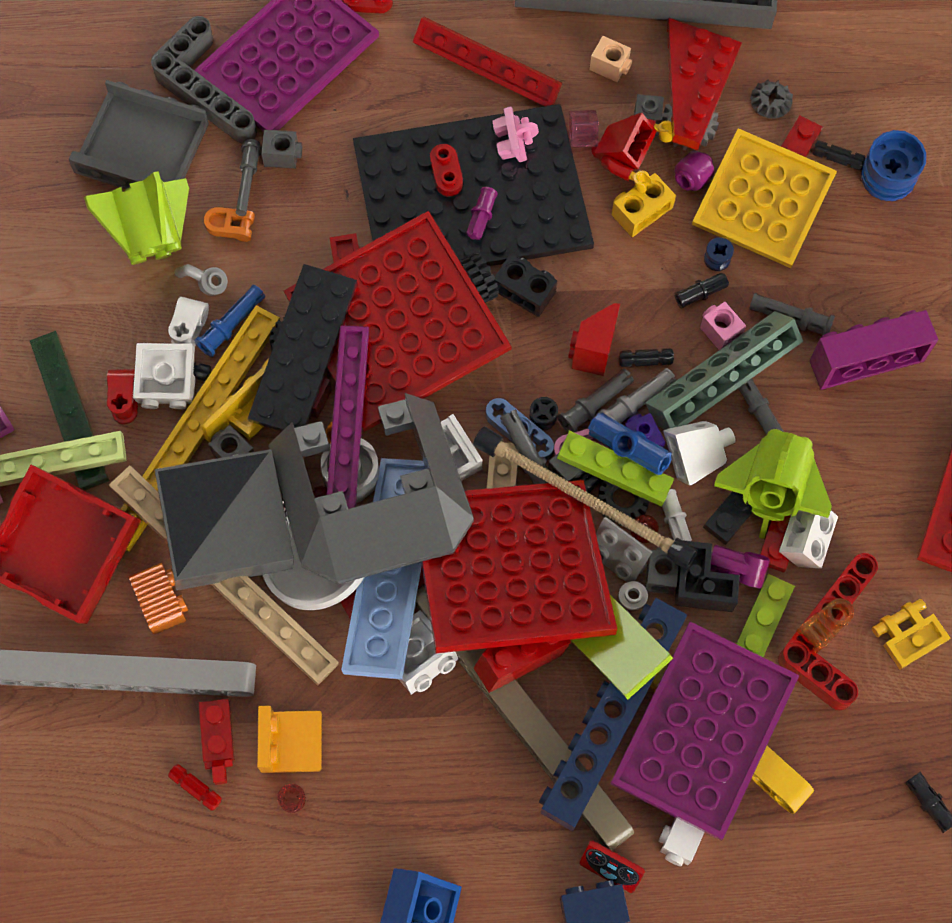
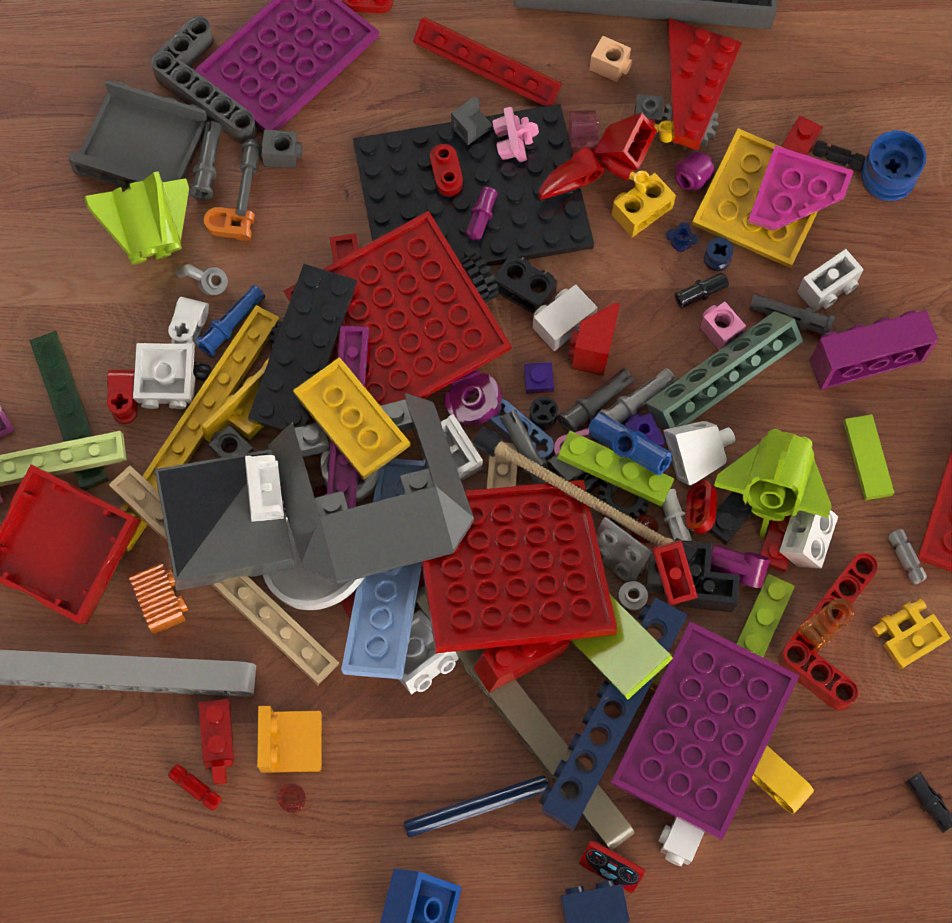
black axle [619,348,674,367] -> none
dark grey pin [737,378,784,435] -> none
dark grey gear [750,79,793,119] -> none
none -> dark grey pin [189,121,222,201]
none -> white hinge [245,455,284,522]
none -> yellow plate [293,357,410,480]
none -> dark blue axle [404,775,550,837]
none -> magenta plate [445,370,502,427]
none -> dark grey panel [451,96,492,145]
none -> dark purple plate [524,362,554,394]
none -> white brick [533,285,598,351]
none -> red piece [538,147,605,200]
none -> red slope [651,540,698,606]
none -> clear blue plate [666,222,699,252]
none -> red plate [685,480,717,534]
none -> dark pink plate [748,145,853,231]
none -> white brick [797,249,864,312]
none -> lime tile [843,414,894,501]
none -> light grey axle [889,529,927,585]

